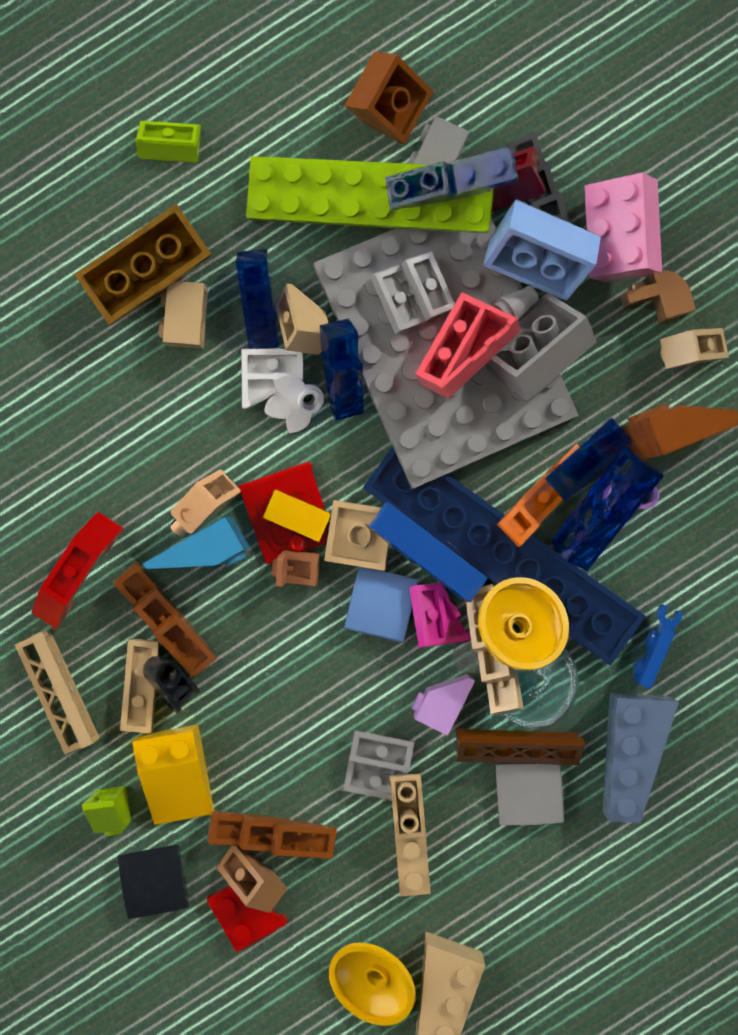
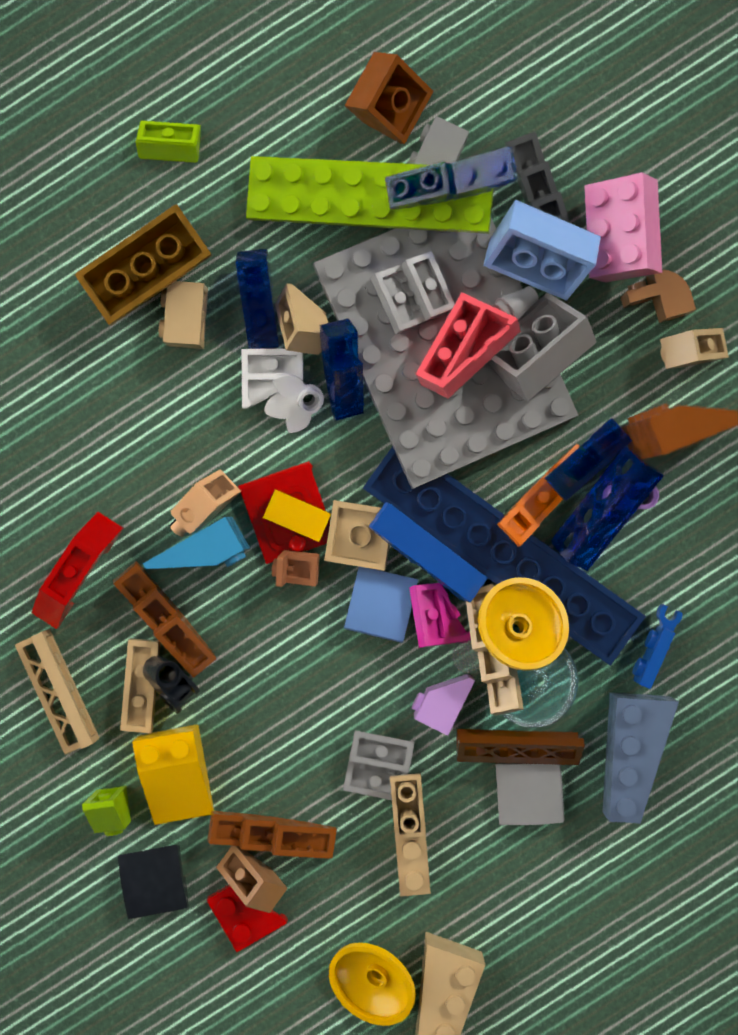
dark red panel [478,146,546,212] -> none

